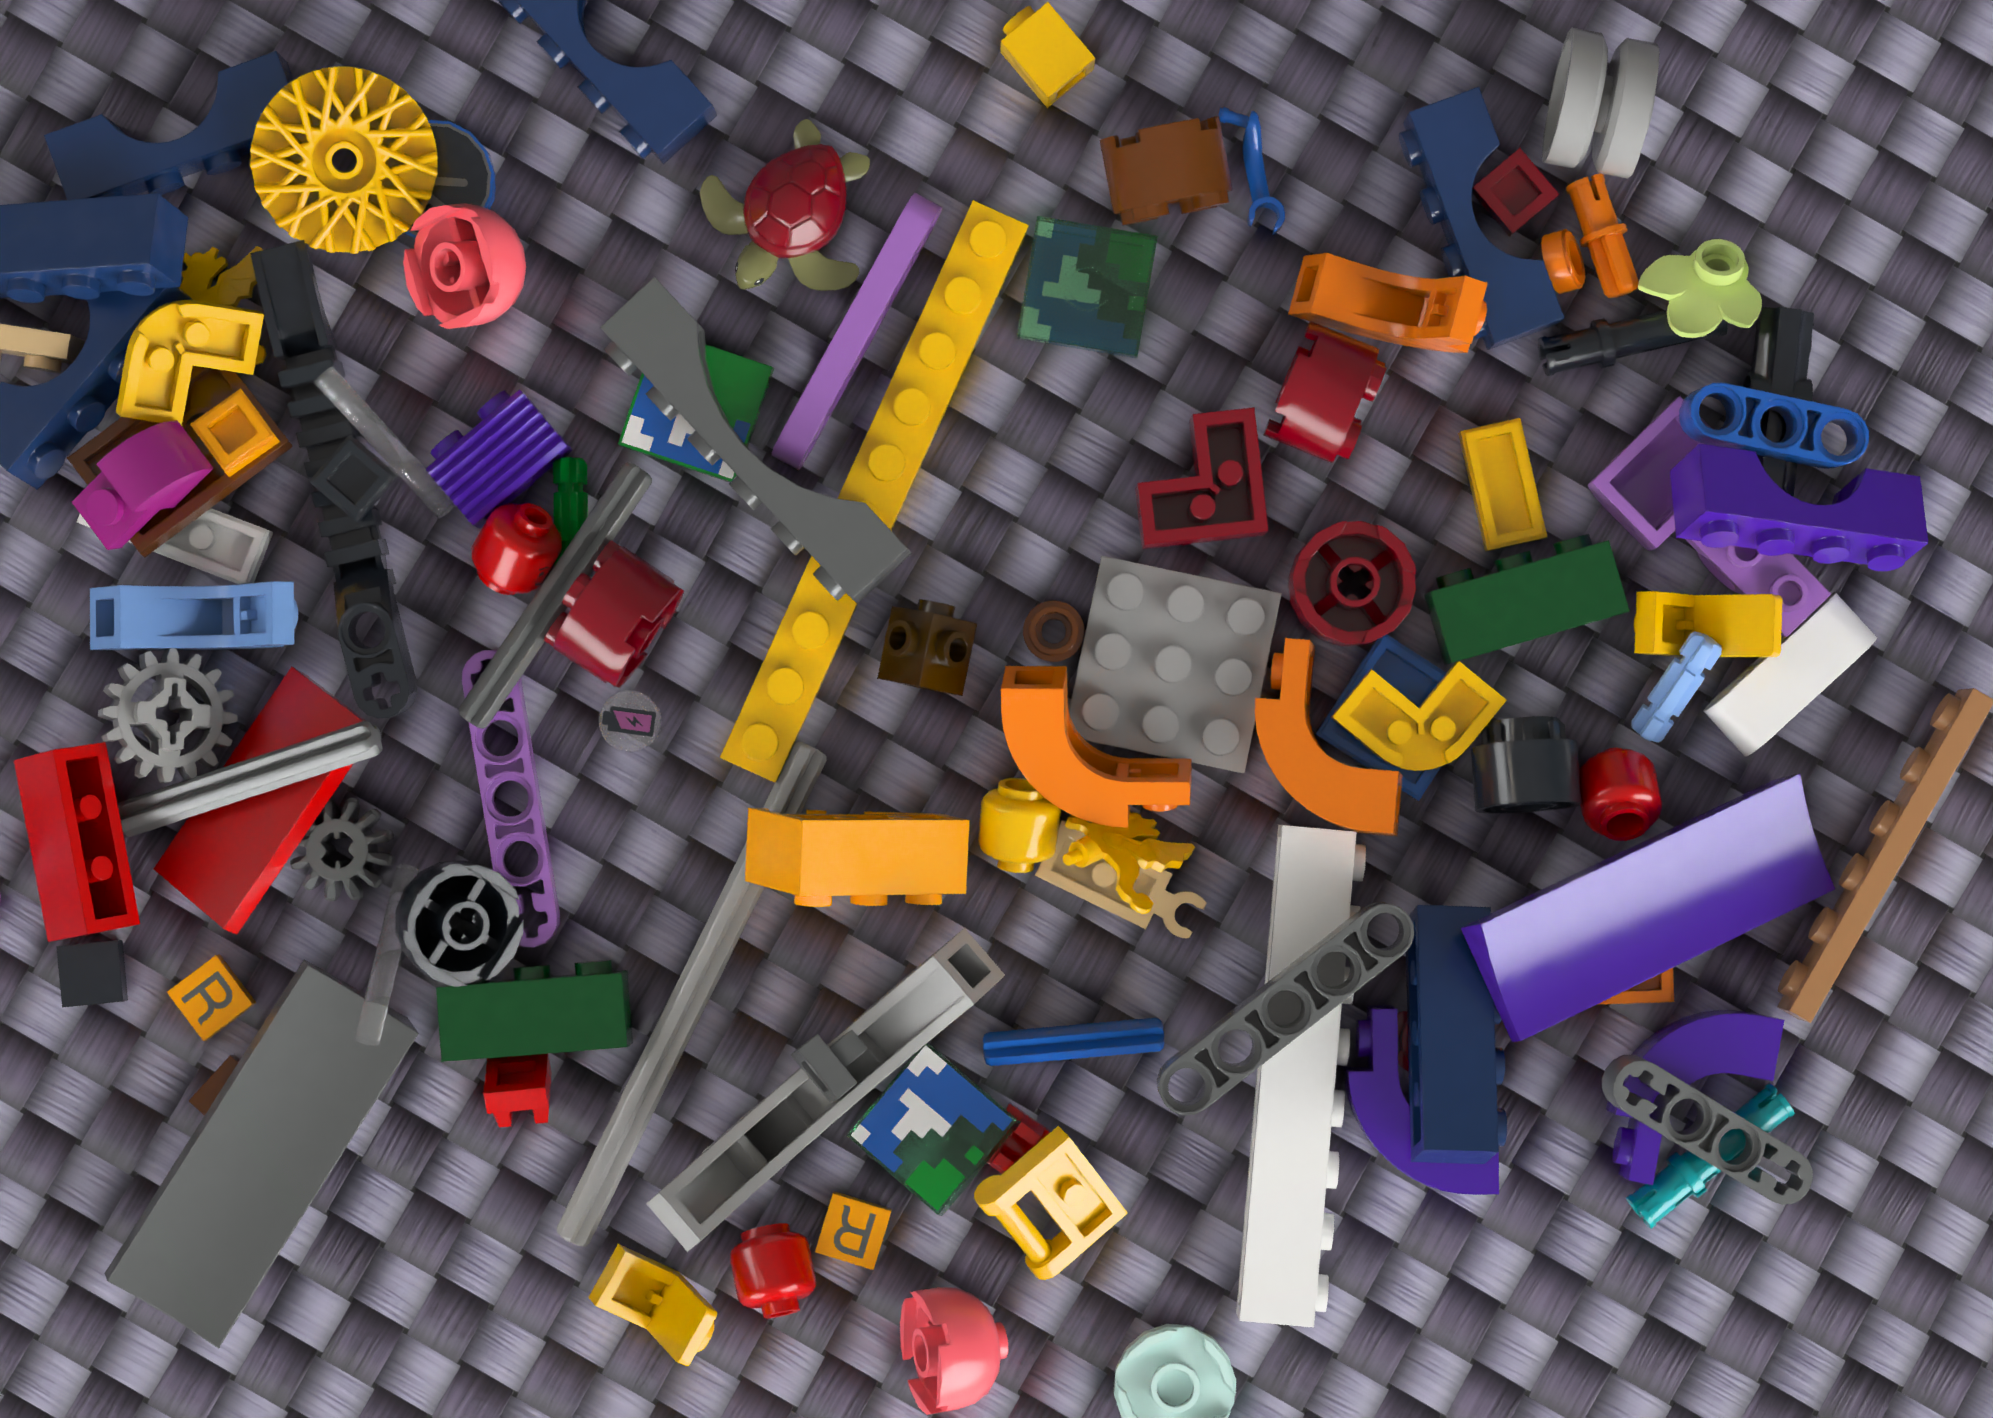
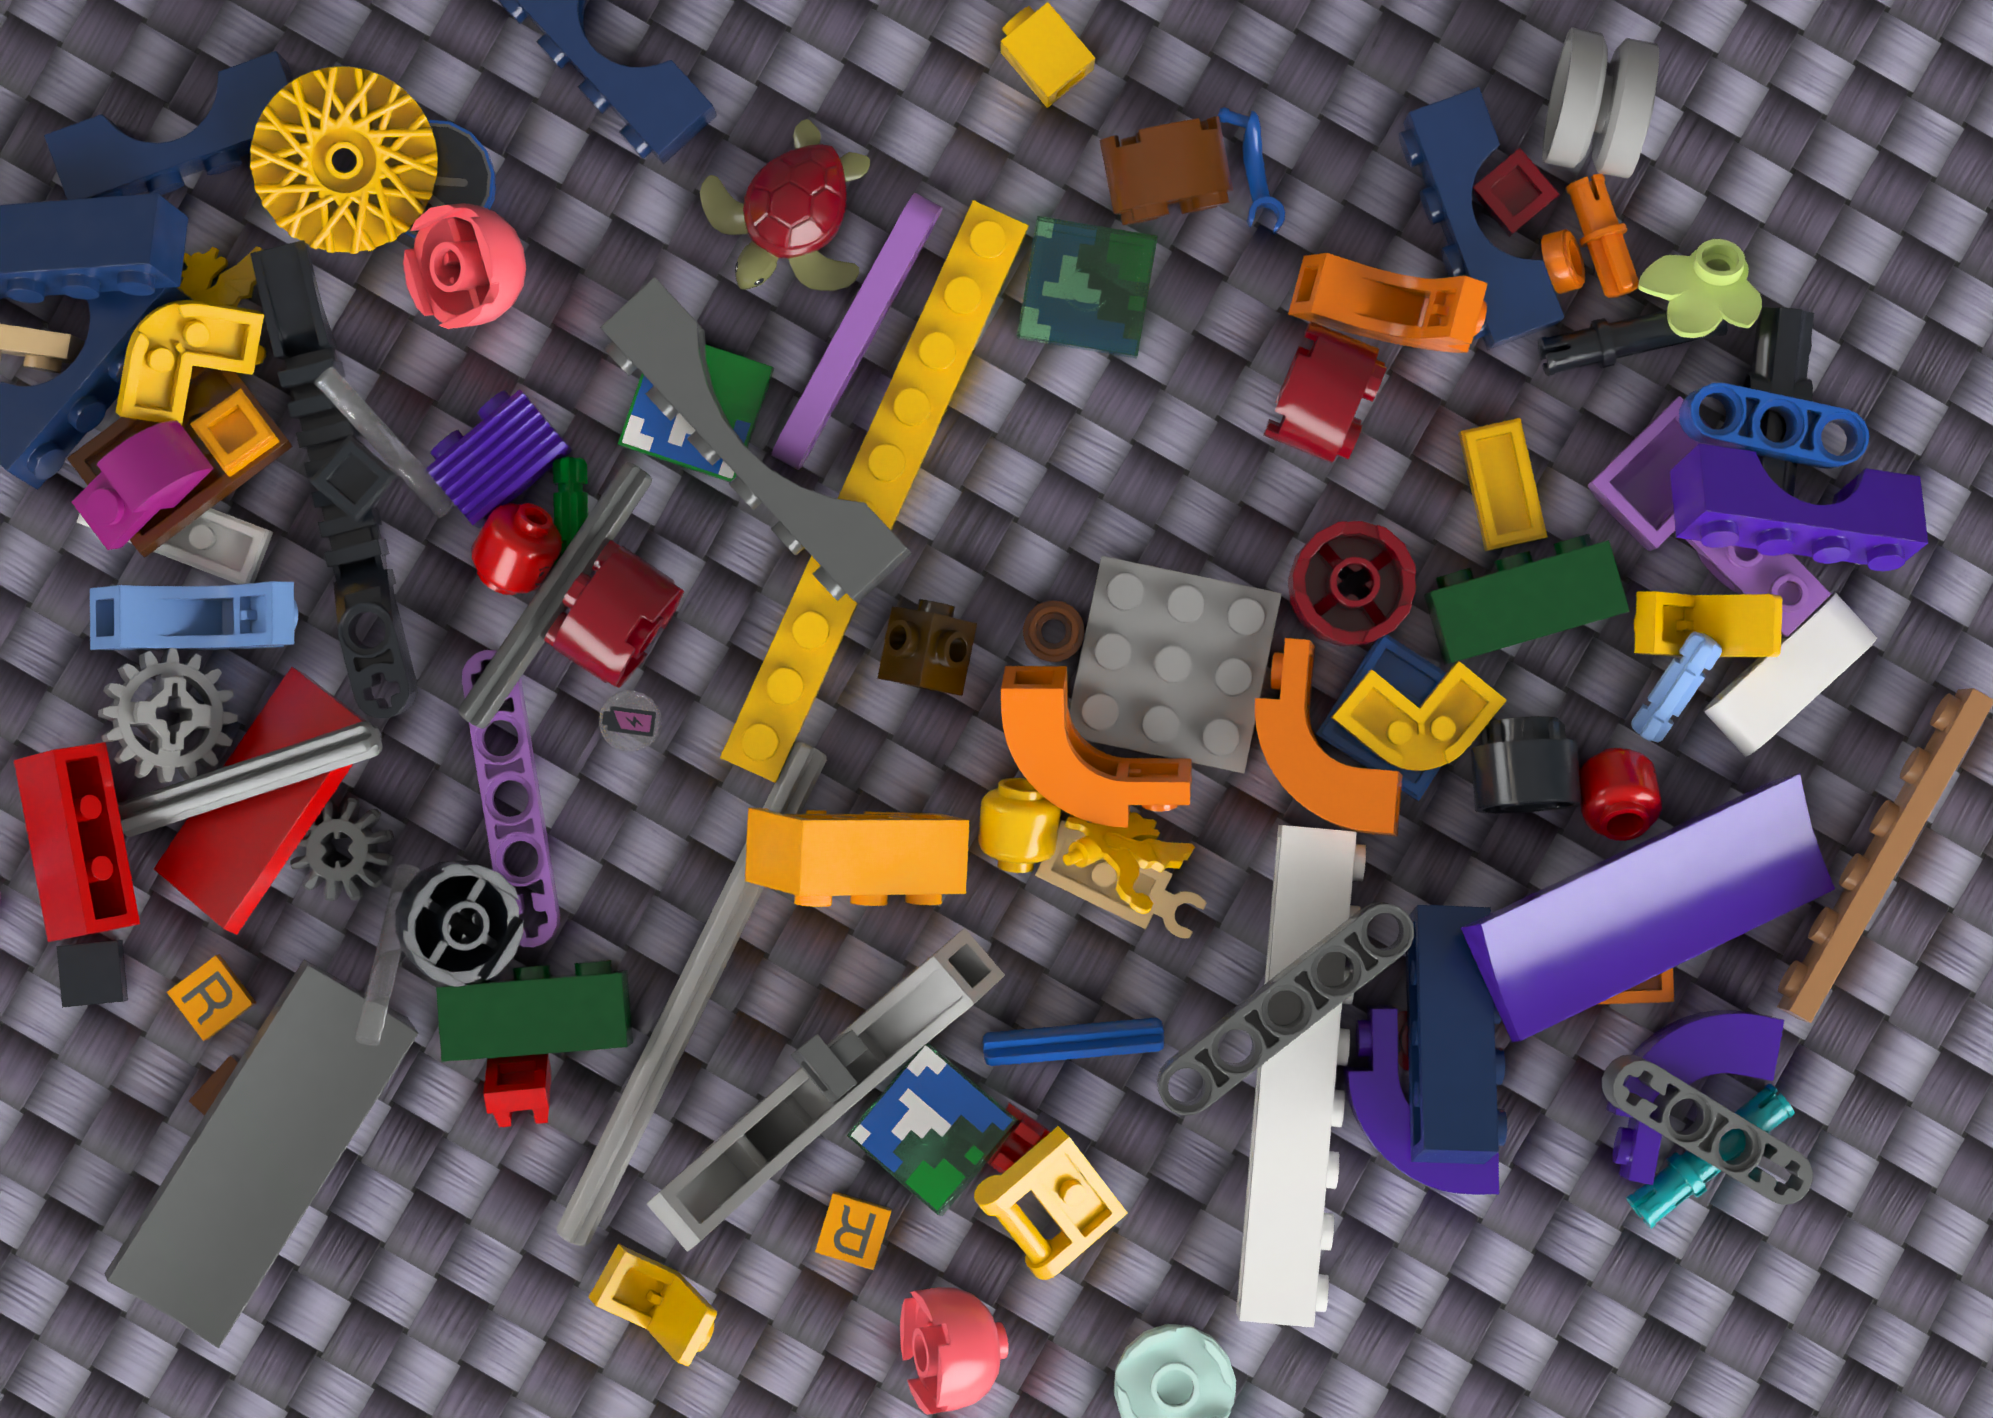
red head [730,1223,816,1318] -> none
dark red brick [1135,407,1268,549] -> none

